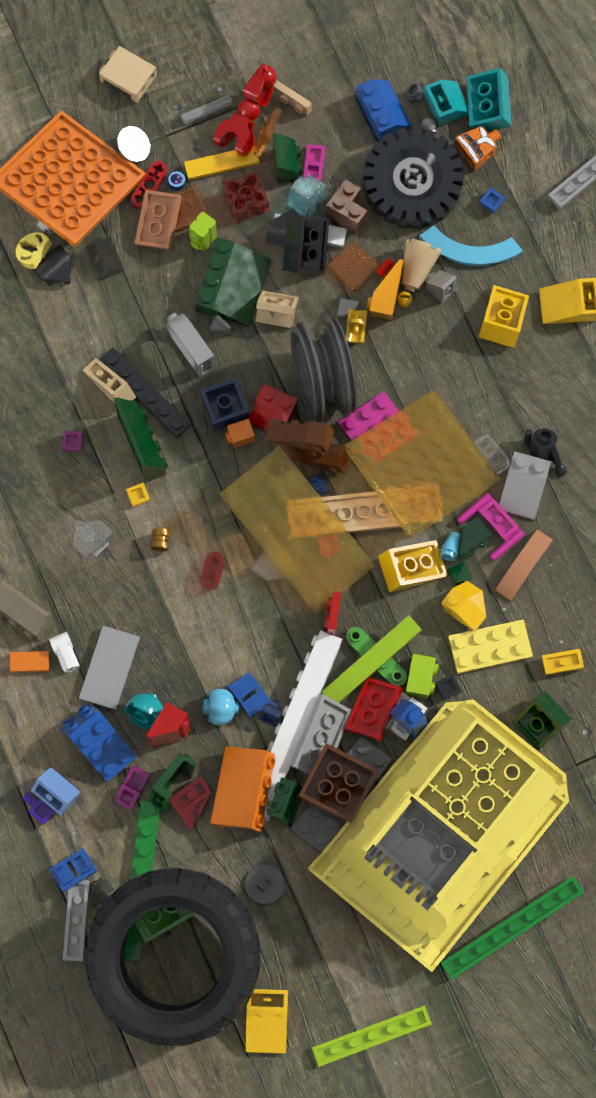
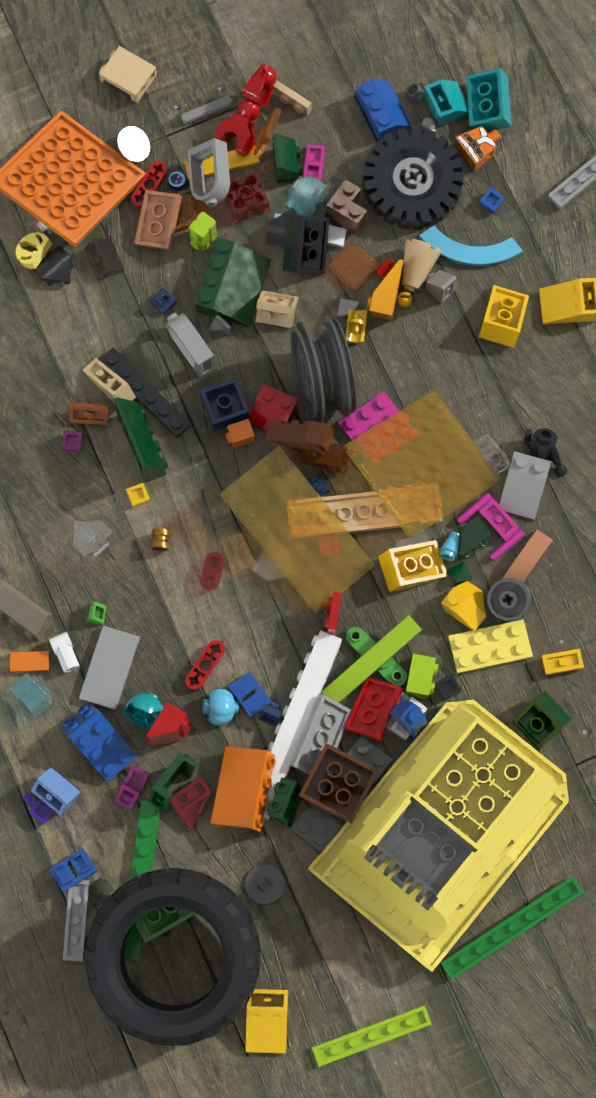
none -> clear light blue brick [9,673,54,720]
none -> dark orange plate [69,403,108,425]
none -> bright green slope [87,601,107,625]
none -> dark blue tile [150,288,177,315]
none -> red beam [185,640,225,691]
none -> light grey window [187,138,230,207]
none -> dark grey wheel [487,578,532,621]

